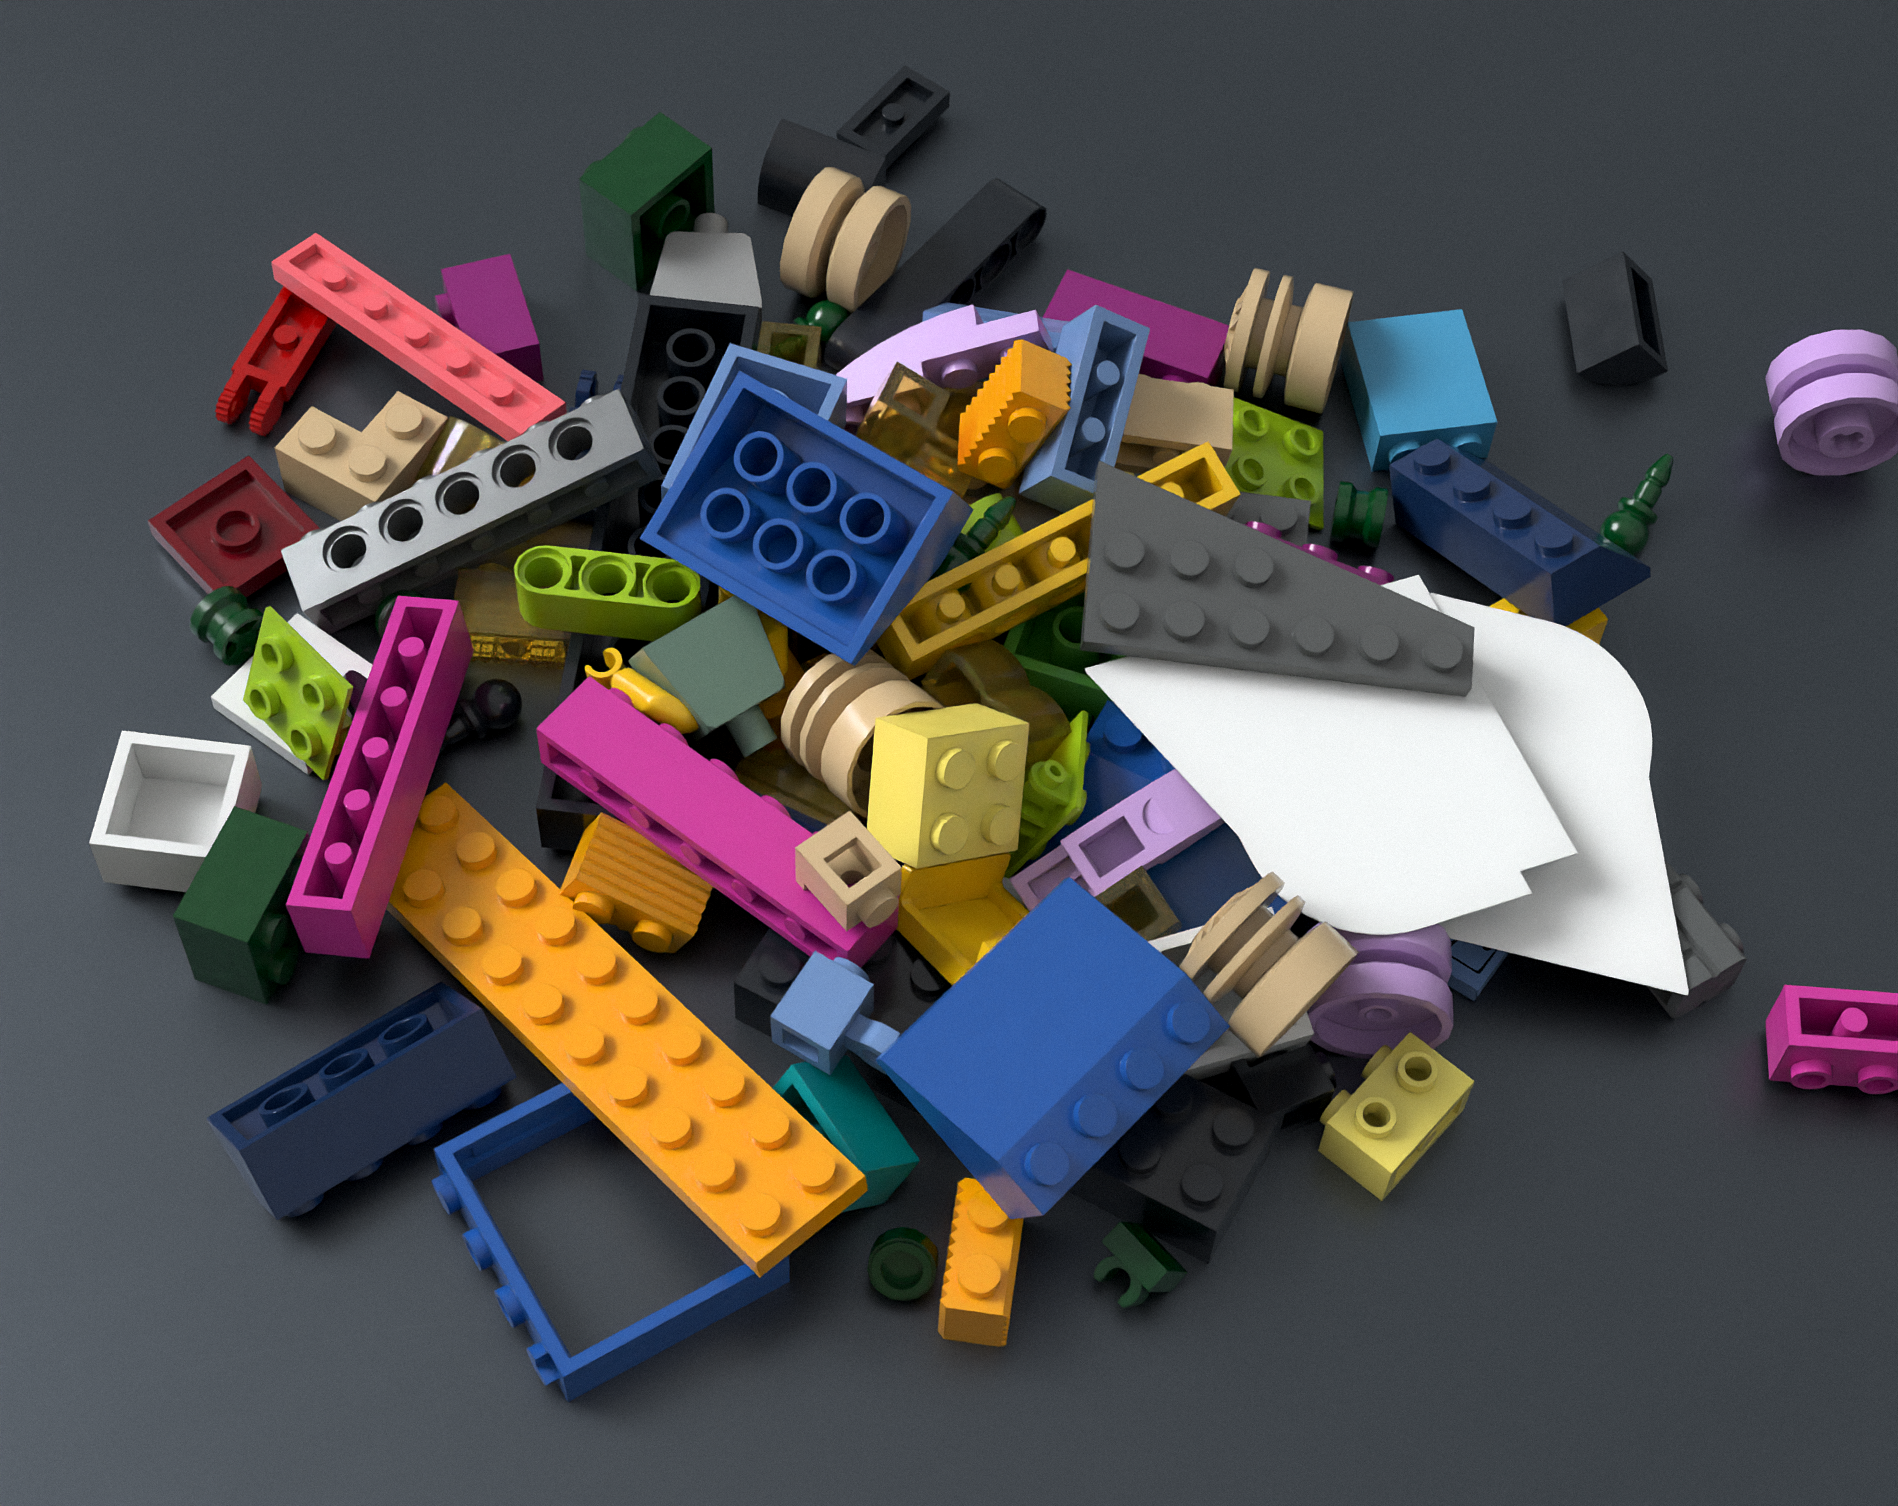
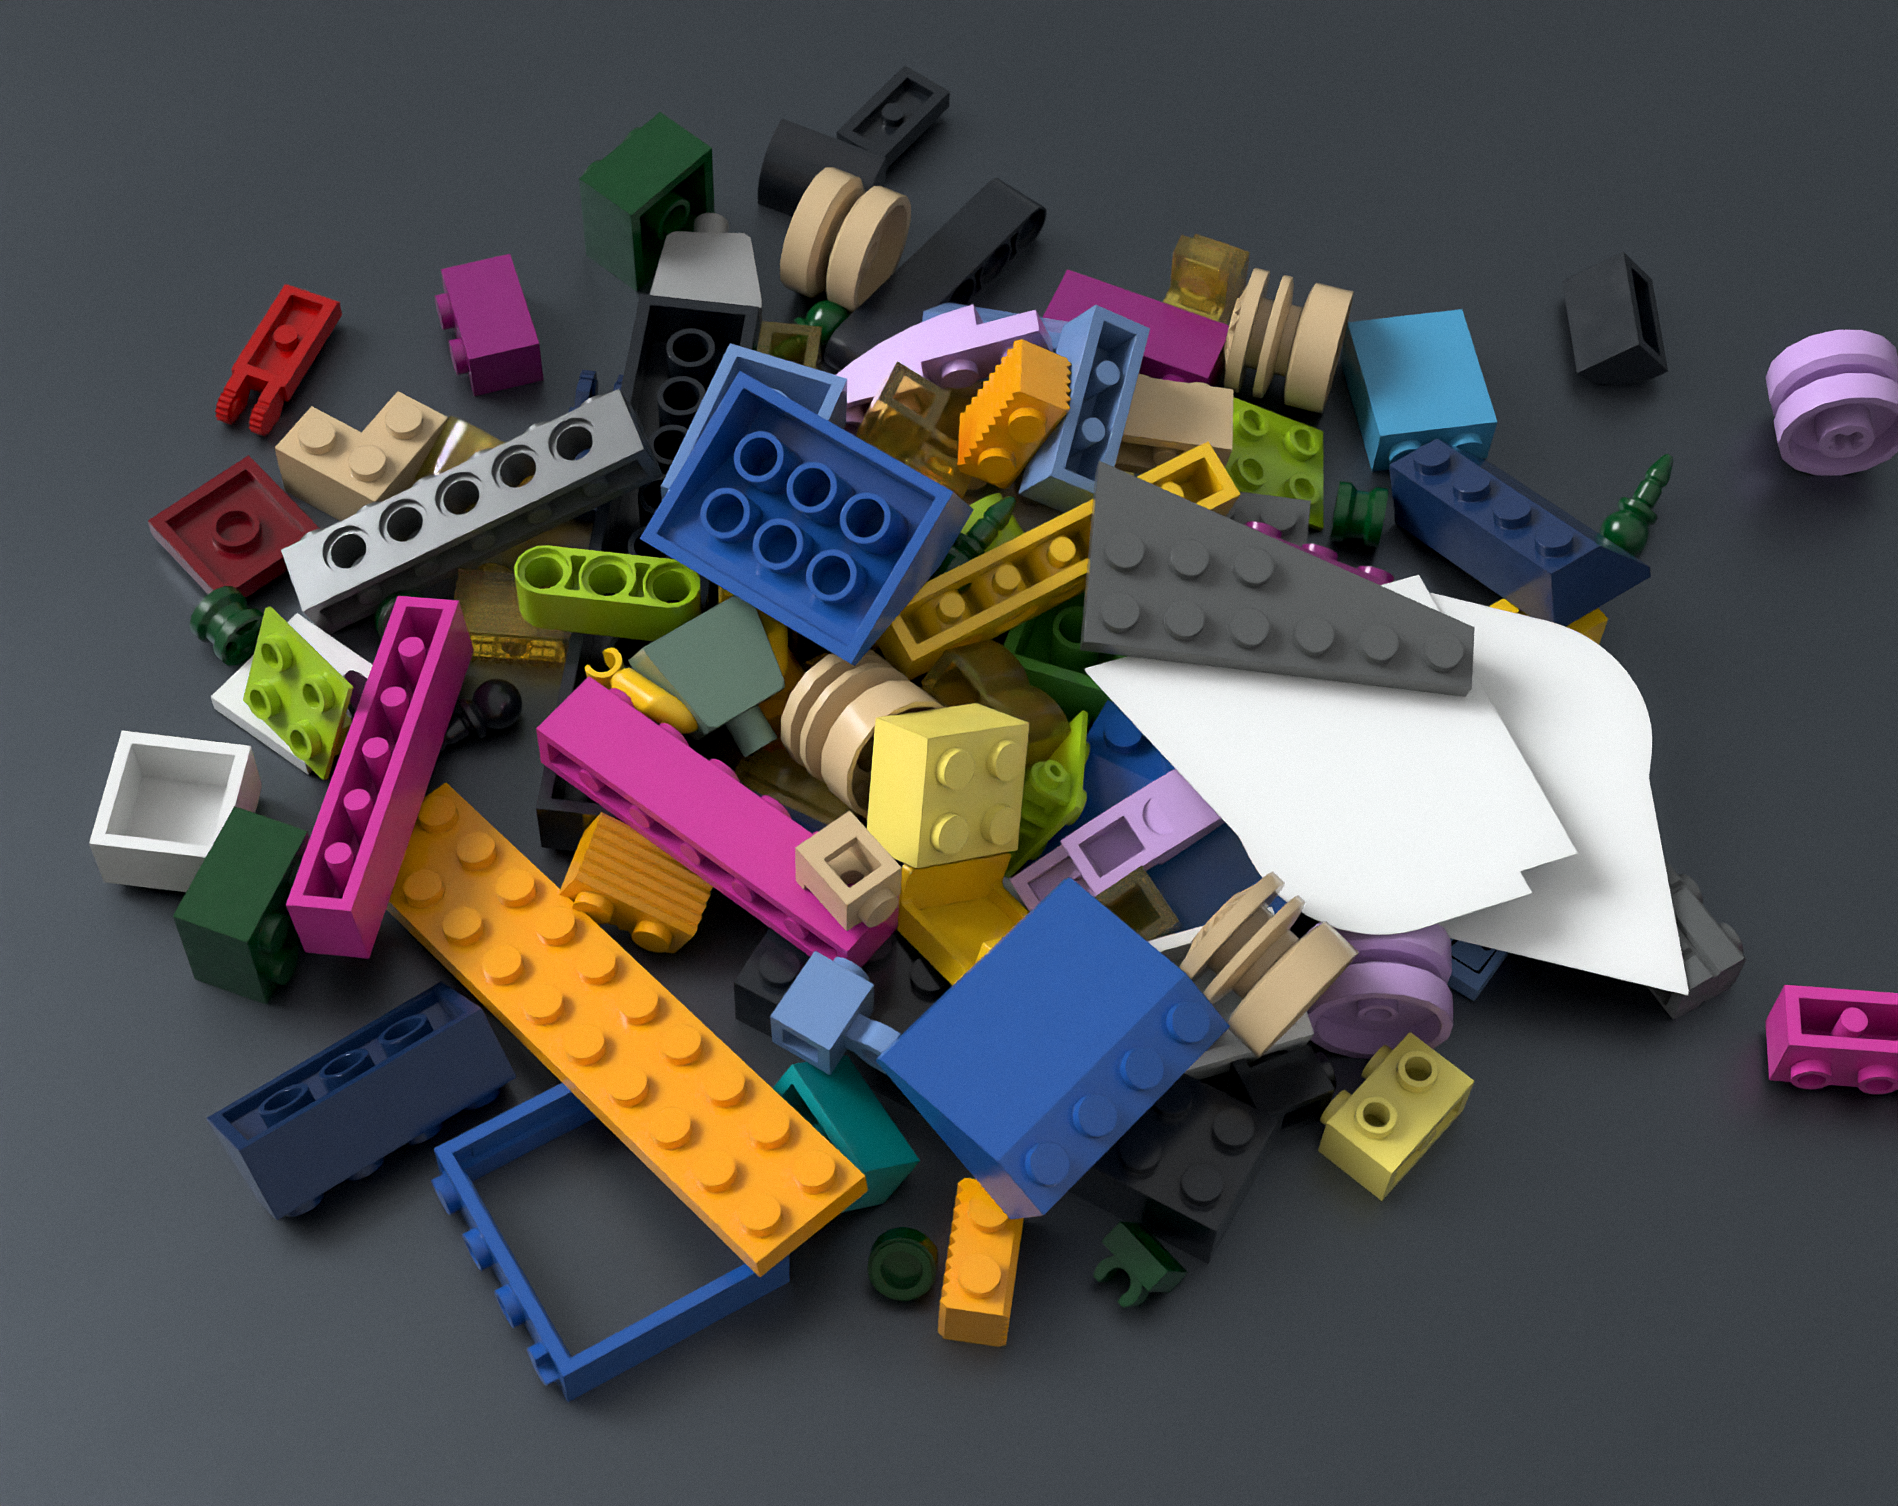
coral plate [271,233,567,441] -> none
none -> clear yellow brick [1163,234,1250,324]

